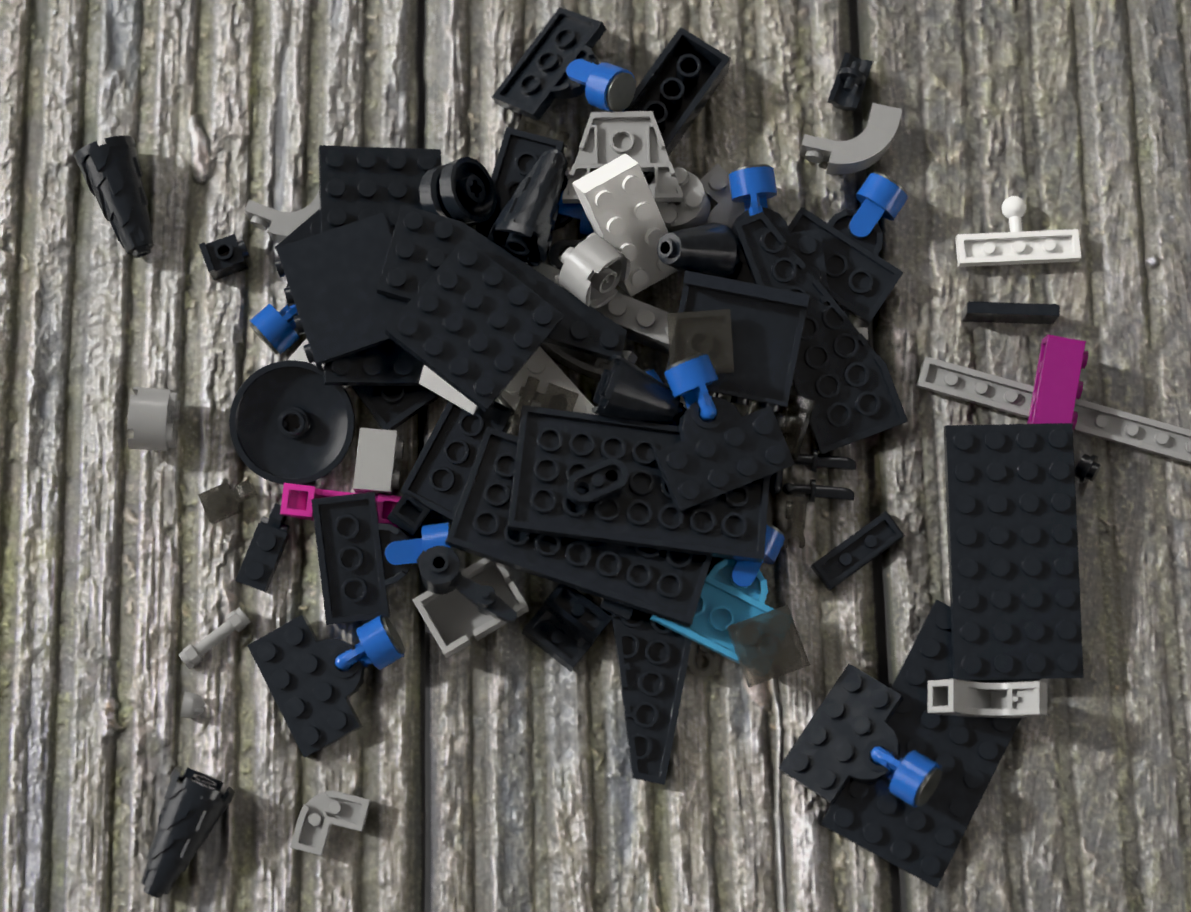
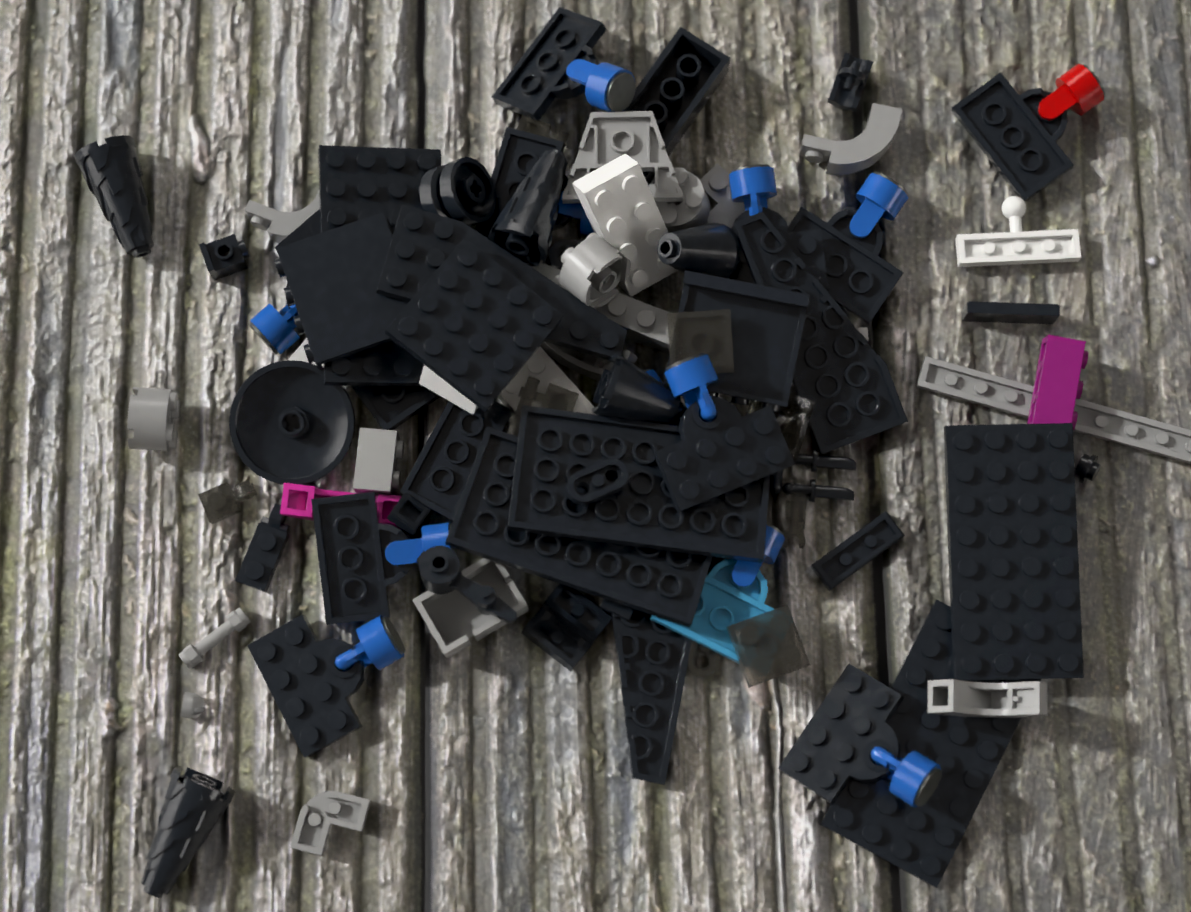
none -> black plate [951,64,1105,202]

